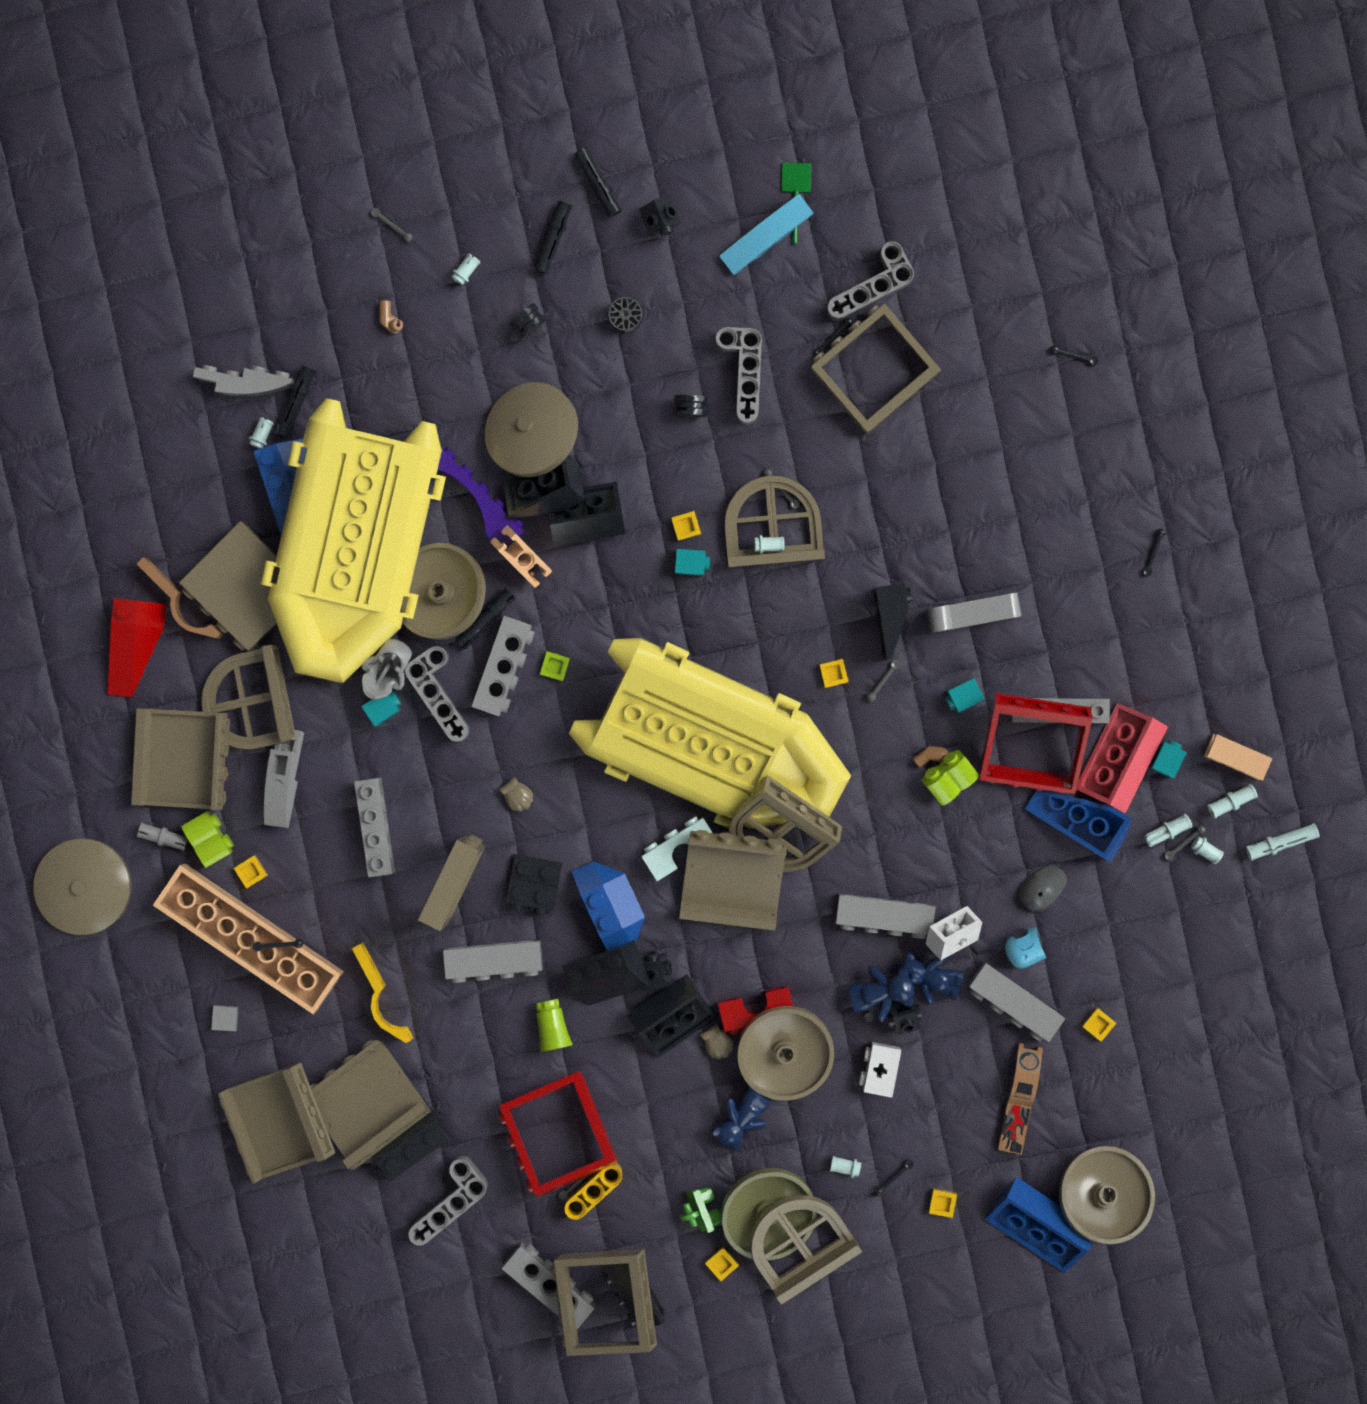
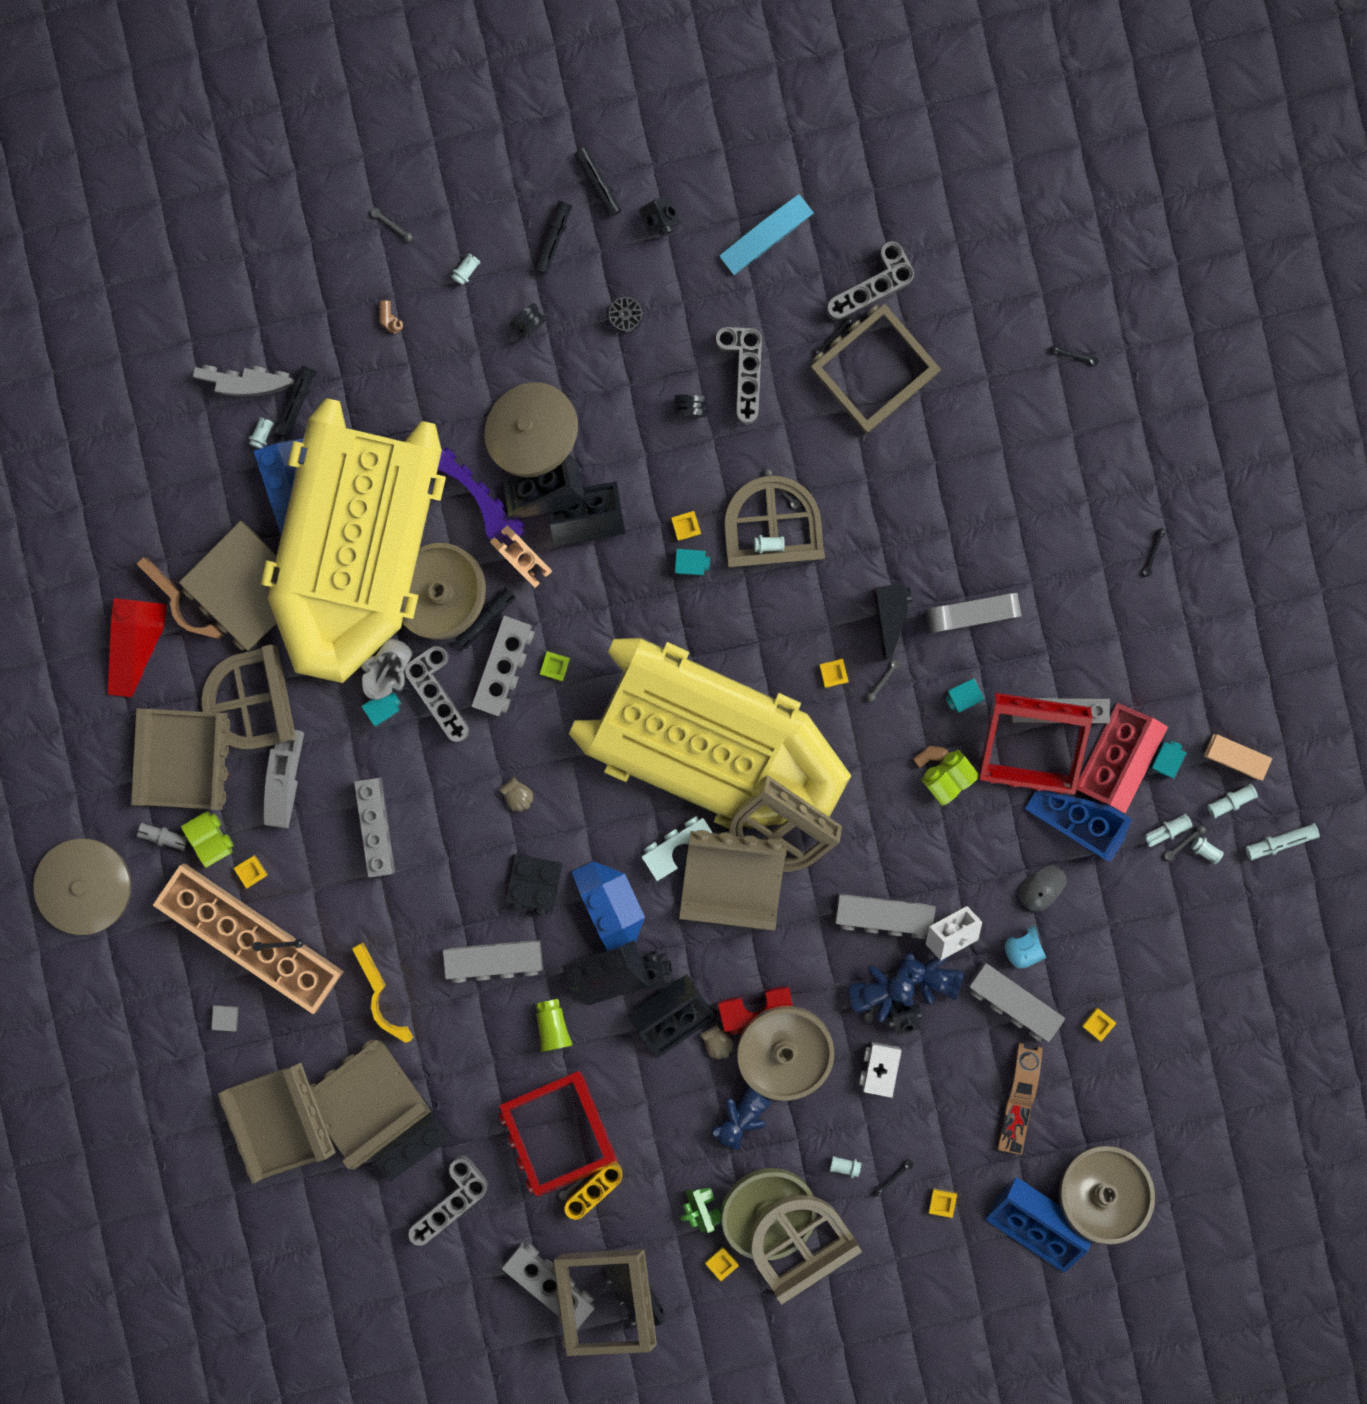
dark tan window [418,834,486,931] -> none
green piece [782,163,811,245] -> none

